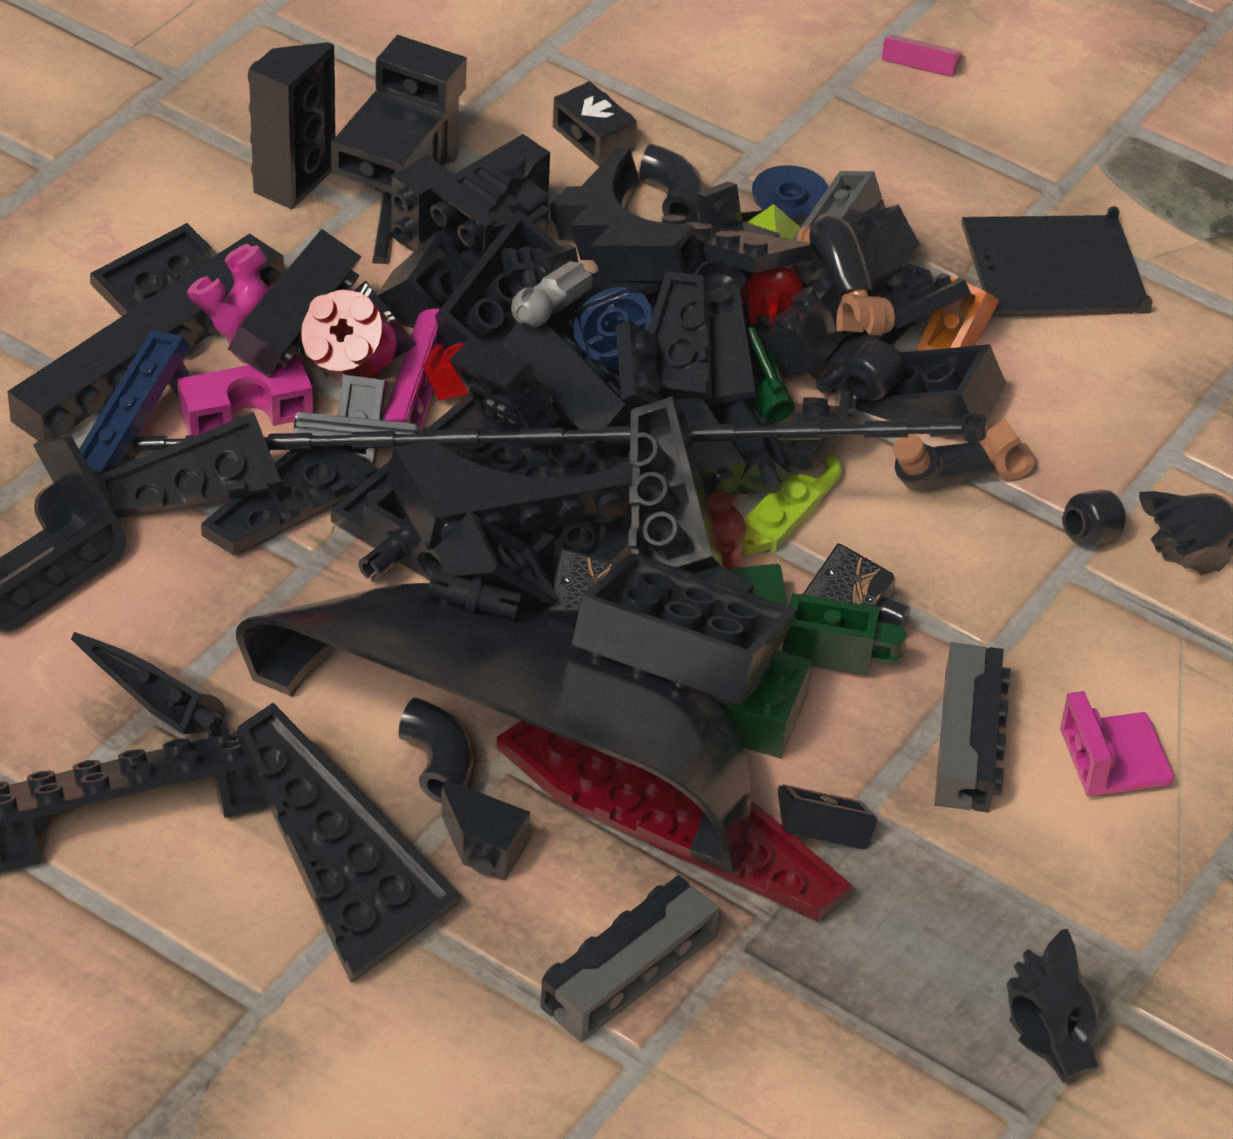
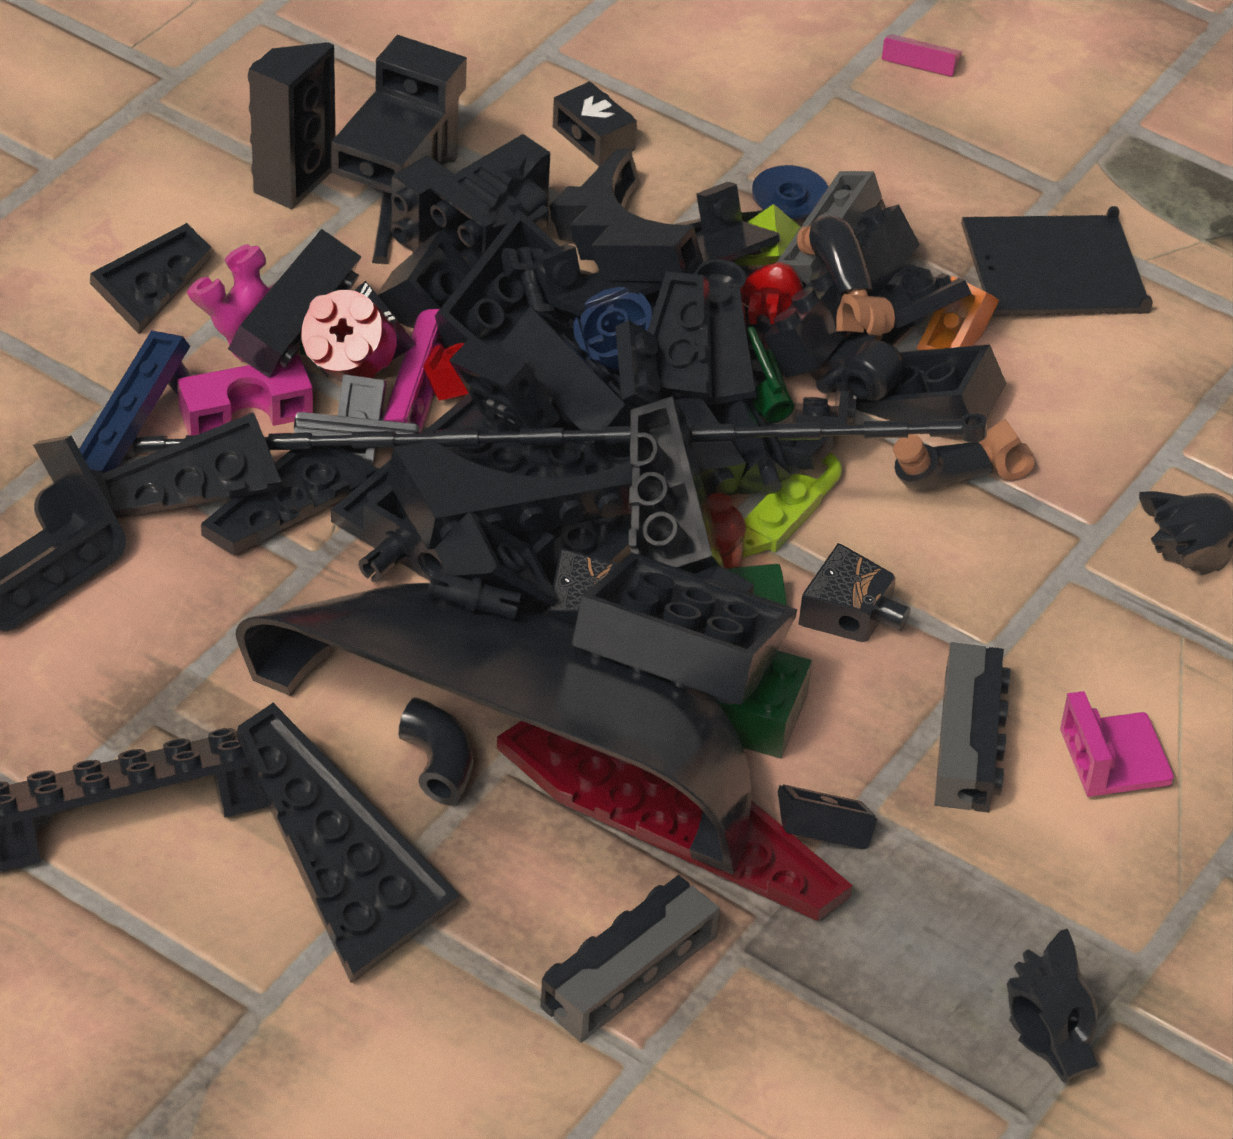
black brick [7,233,284,441] -> none
black piece [71,632,225,734] -> none
black slope [441,780,530,881] -> none
light grey piece [511,261,592,328] -> none
black cylinder [639,144,705,221] -> none
black wing [661,215,814,273] -> none
dark green brick [782,593,907,675] -> none
black head [1062,489,1126,547] -> none

